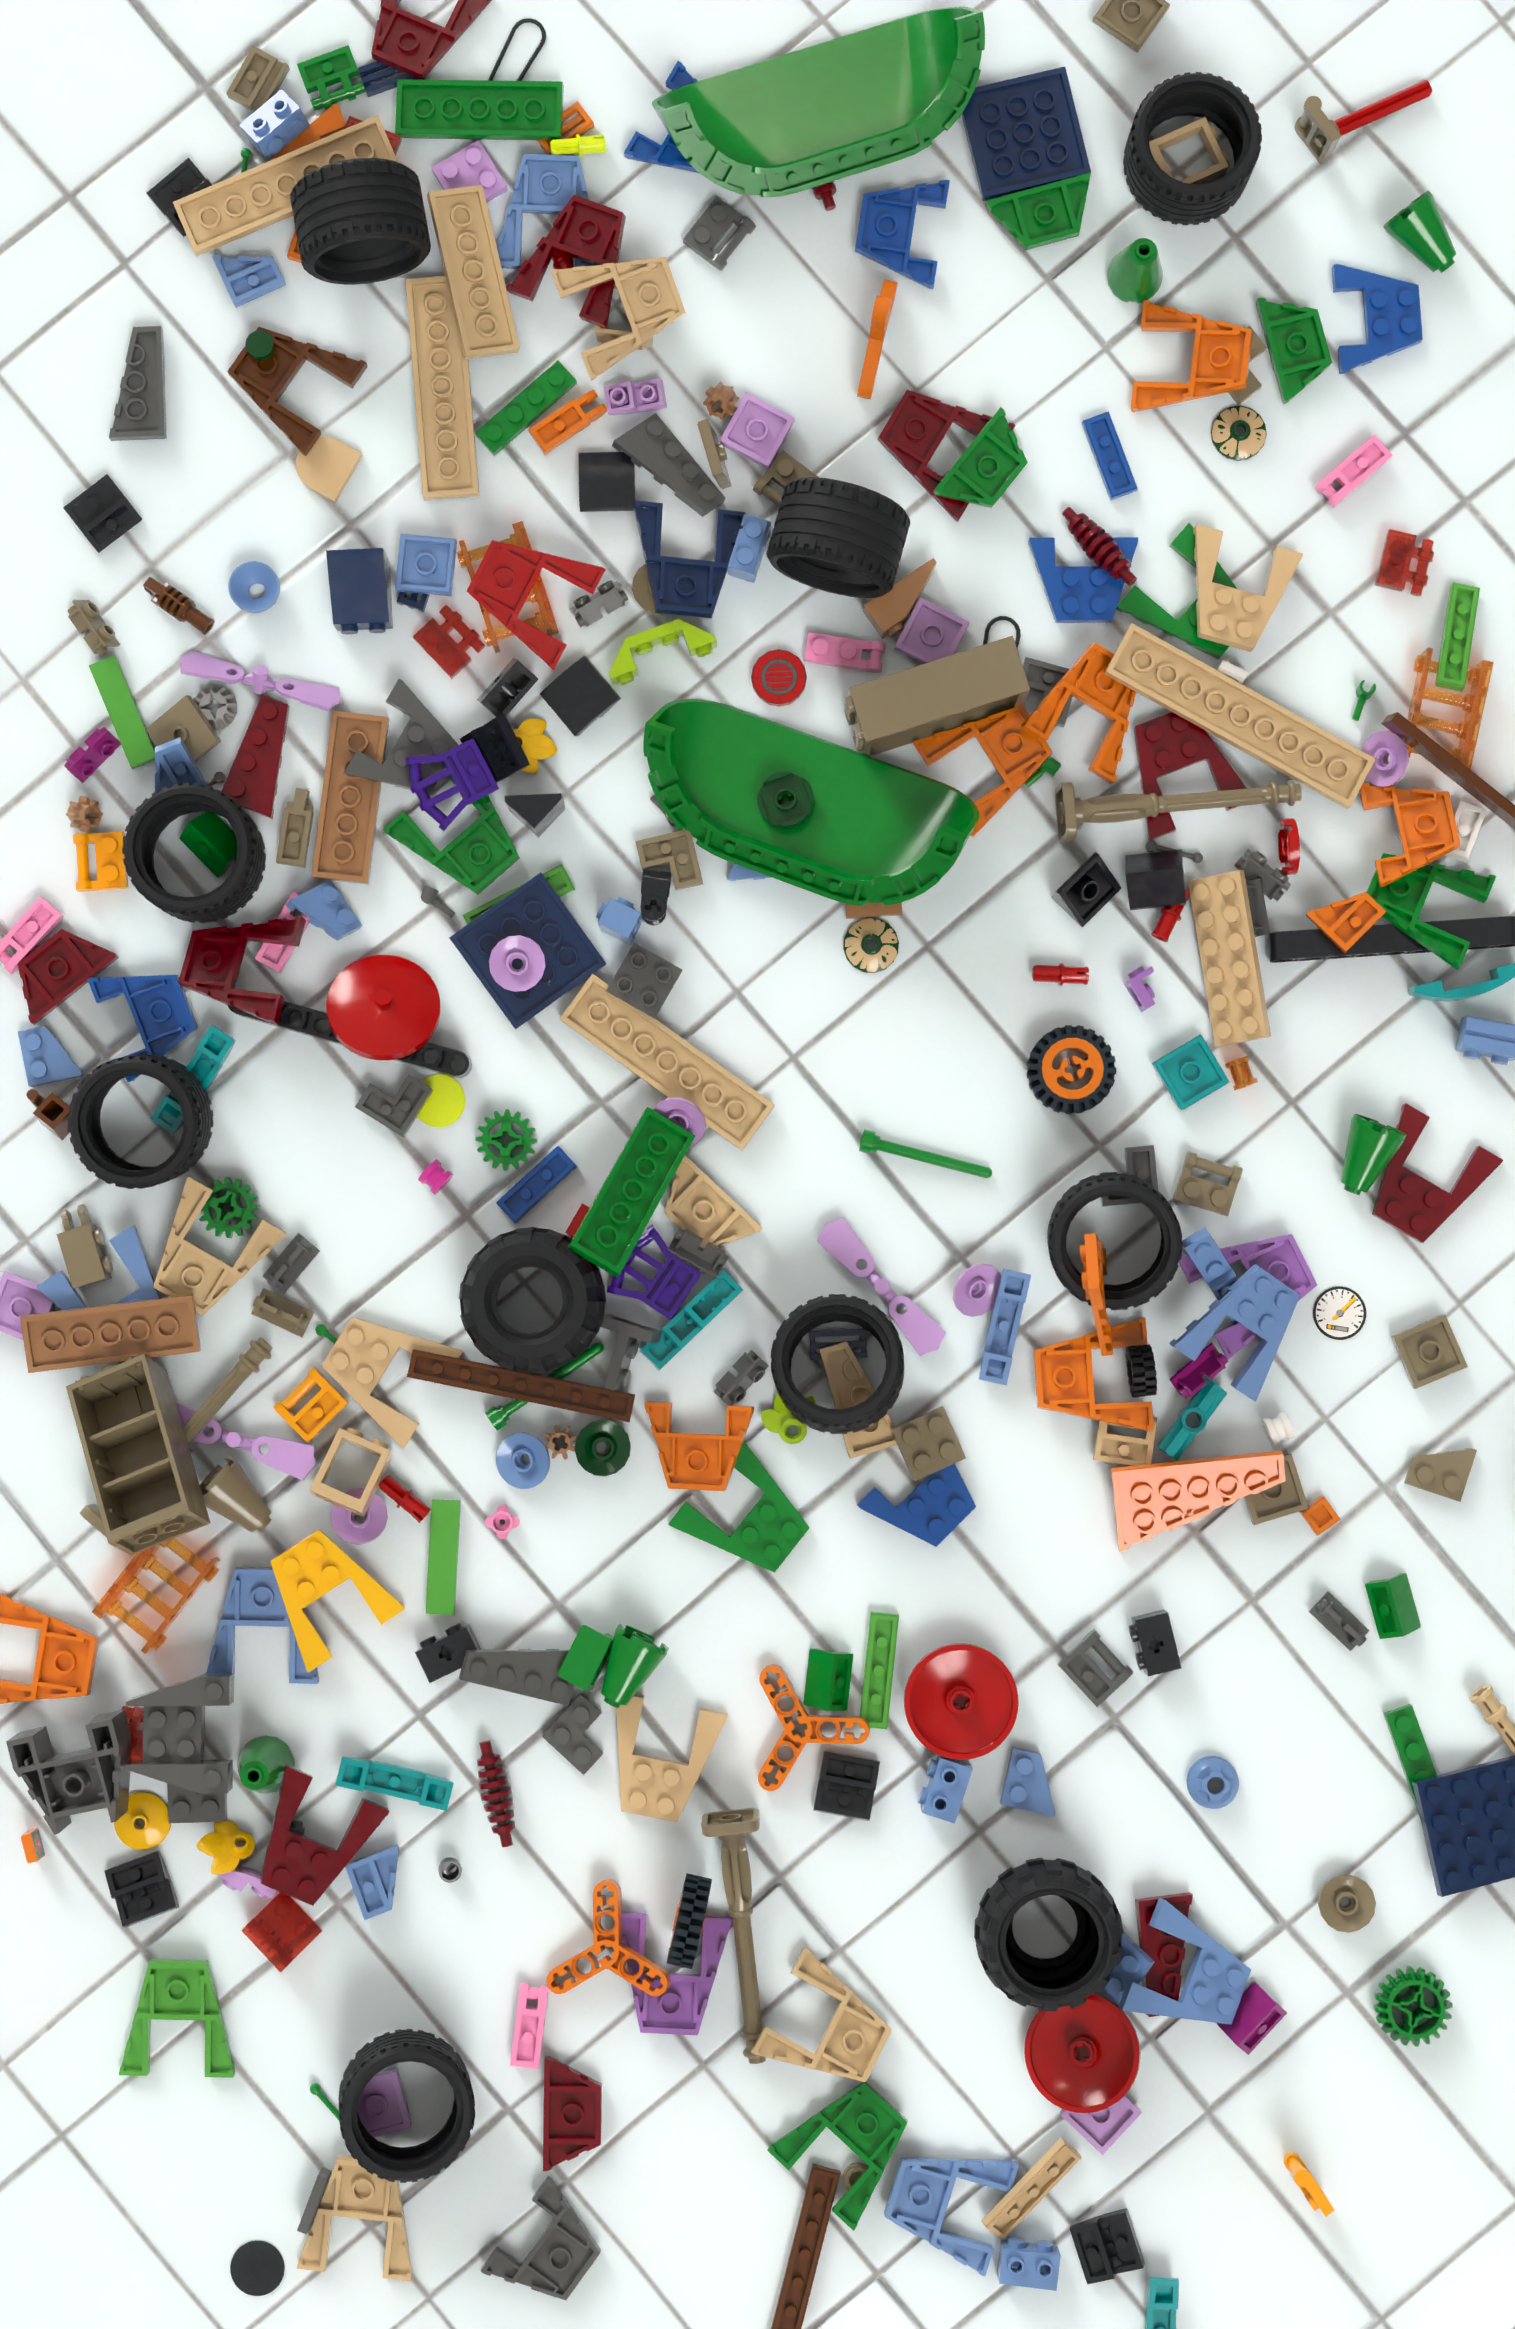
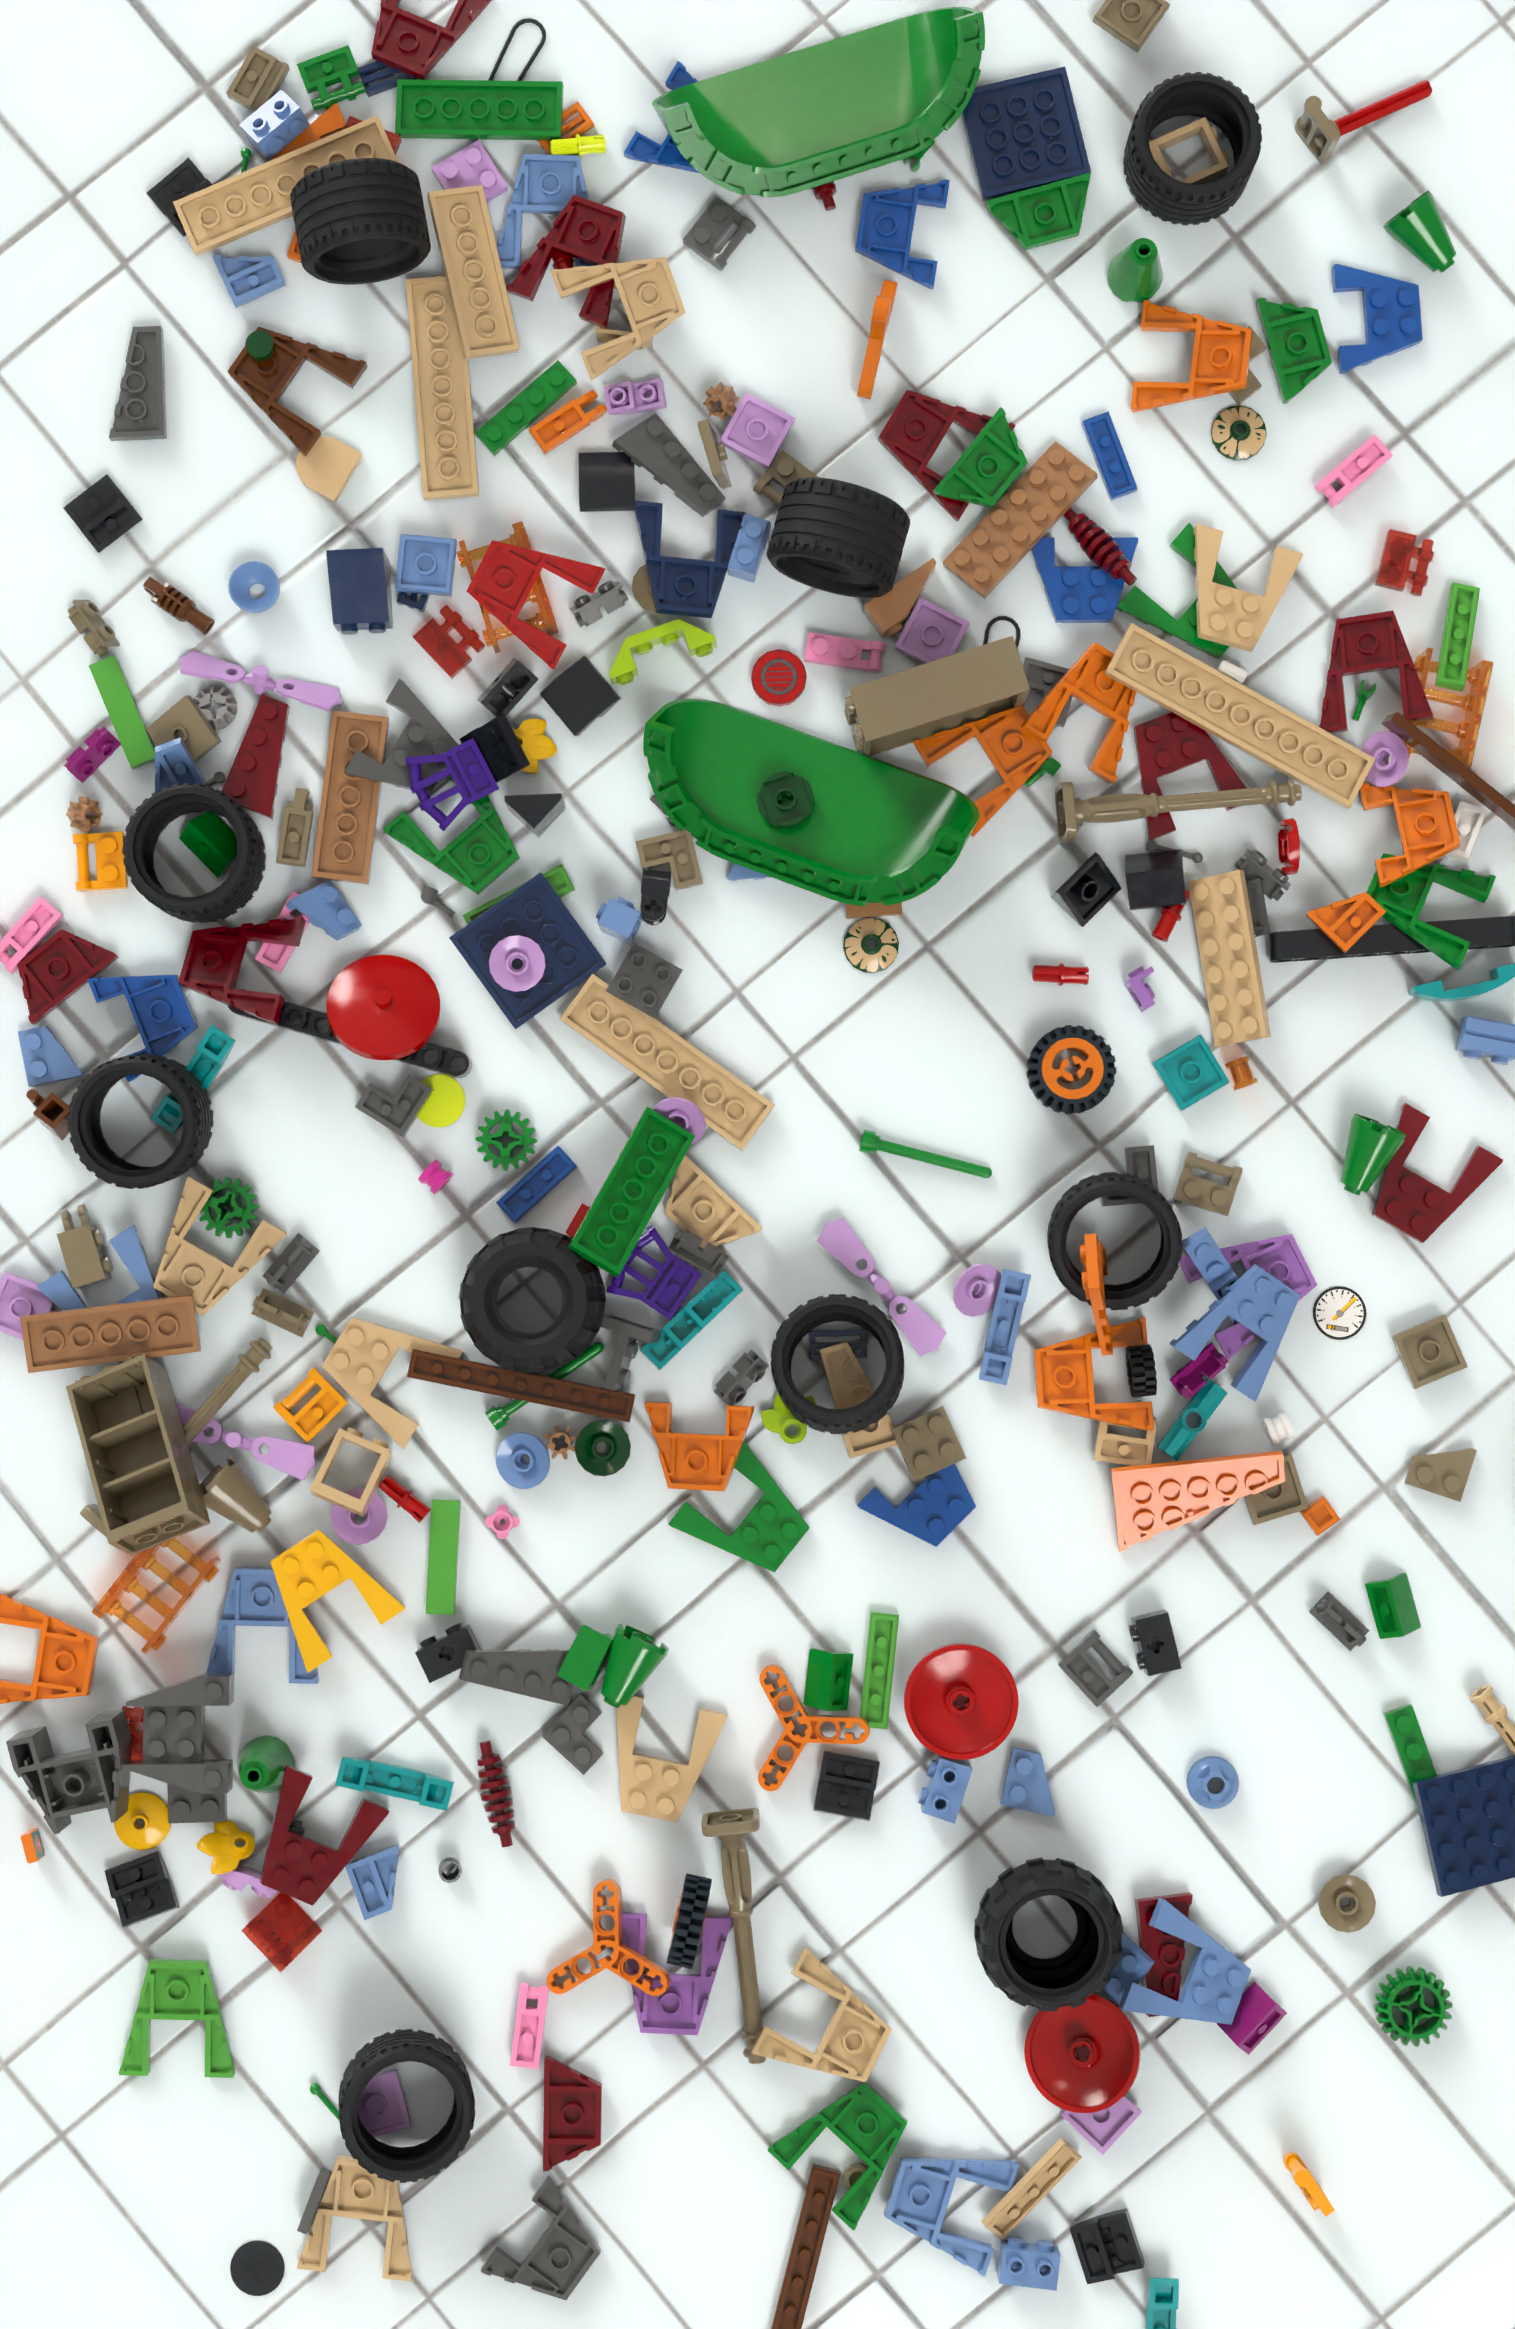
none -> green hand [903,140,935,172]
none -> medium nougat plate [943,441,1098,599]
none -> dark red wing [1319,610,1434,733]

